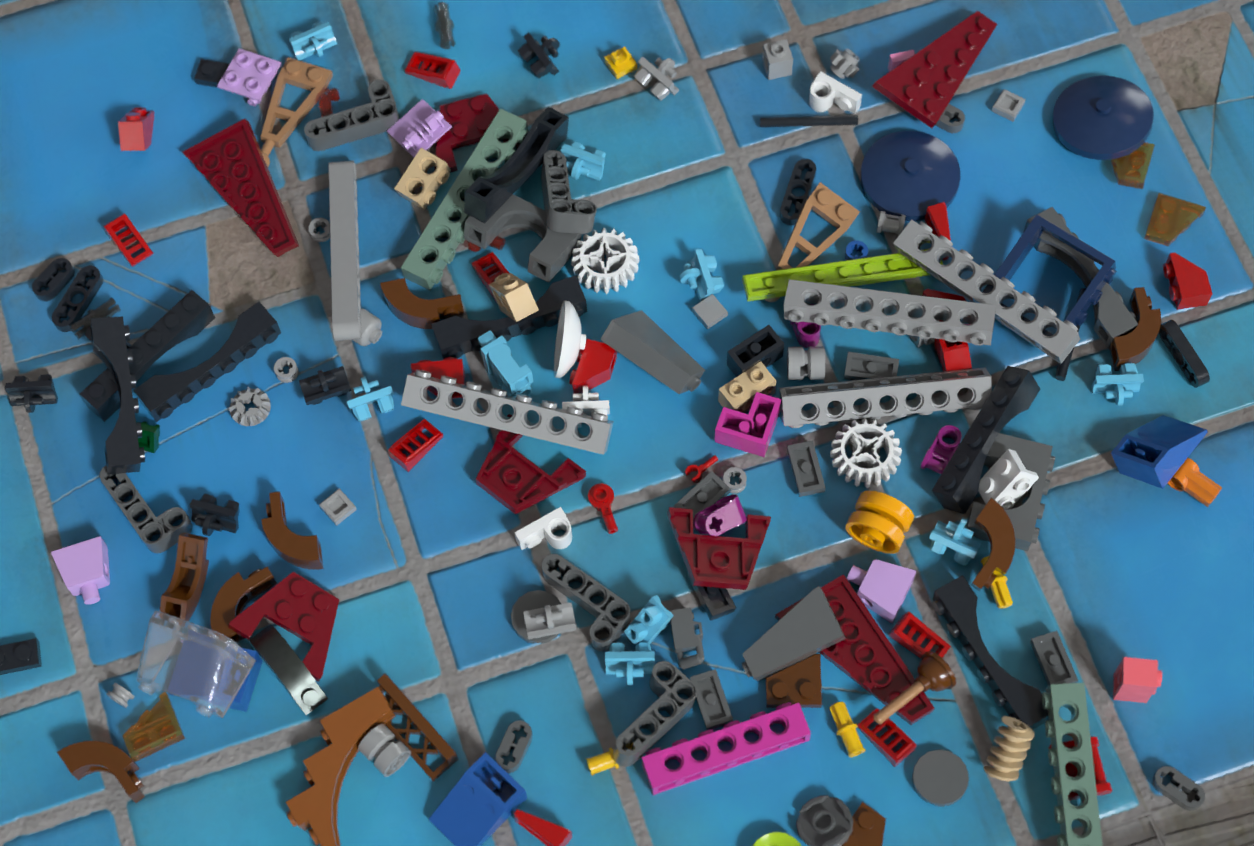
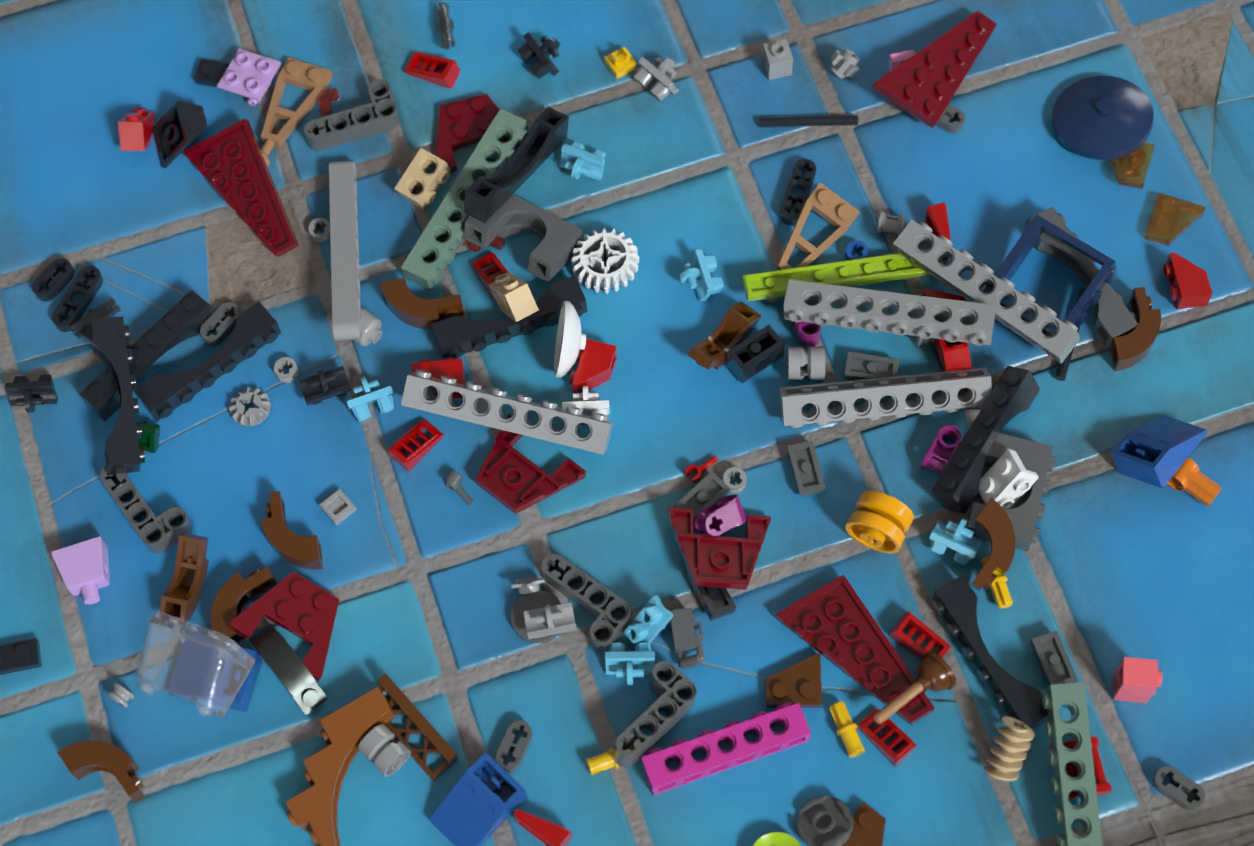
red slope [104,213,153,267] -> none
clear orange wing [122,691,186,762] -> none
black hips [189,493,240,536] -> none
medium azure hips [289,21,337,61] -> none
lavender hinge [387,99,452,157] -> none
medium azure hips [478,330,534,397] -> none
white plate [515,507,572,550] -> none
dark grey beam [540,150,597,234] -> none
red plate [588,483,618,534] -> none
dark grey slope [601,310,705,394] -> none
dark grey plate [690,669,733,730] -> none
light grey tile [692,294,728,329] -> none
dark pink brick [715,392,782,457] -> none
tan brick [718,361,776,413] -> none
dark grey slope [742,586,846,681] -> none
white plate [809,72,862,114] -> none
white gear [830,418,902,488] -> none
lavender torso [847,560,916,624] -> none
dark blue dish [860,131,961,221] -> none
dark grey tile [912,749,969,807] -> none
light grey tile [992,89,1026,122] -> none
medium azure hips [1091,363,1144,406] -> none
black beam [1158,320,1210,388] -> none
none -> black slope [152,100,208,168]
none -> dark grey beam [200,302,242,346]
none -> dark grey hand [446,470,474,505]
none -> light grey plate [511,576,545,594]
none -> reddish brown arch [688,301,762,370]

